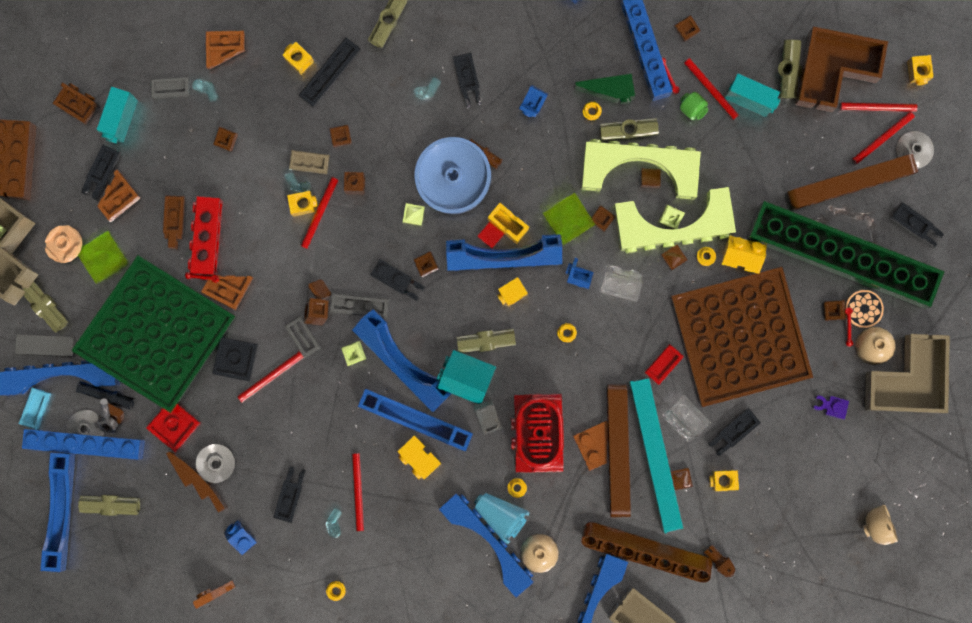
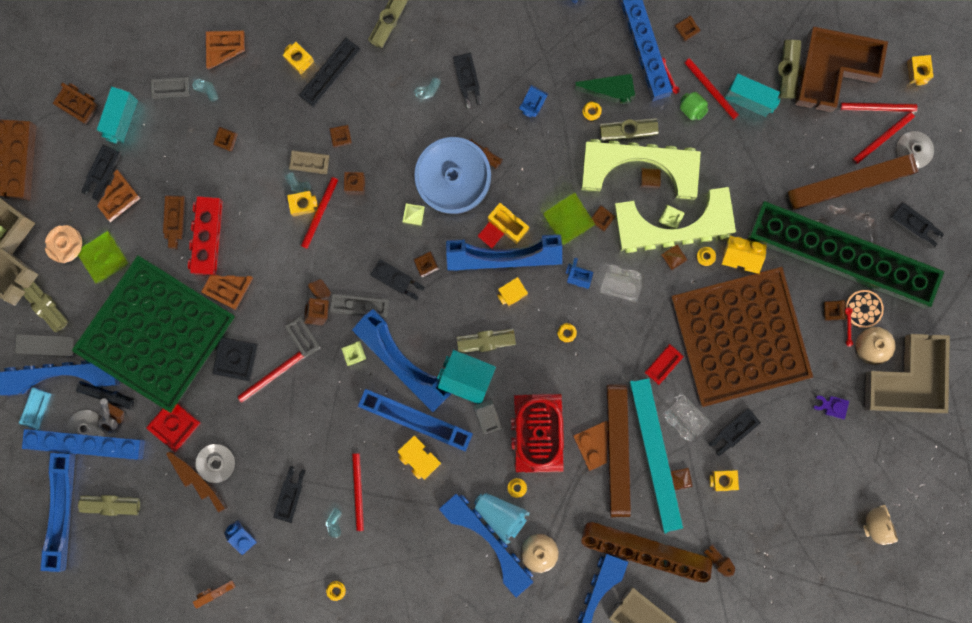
red hinge [185,272,220,283] -> none

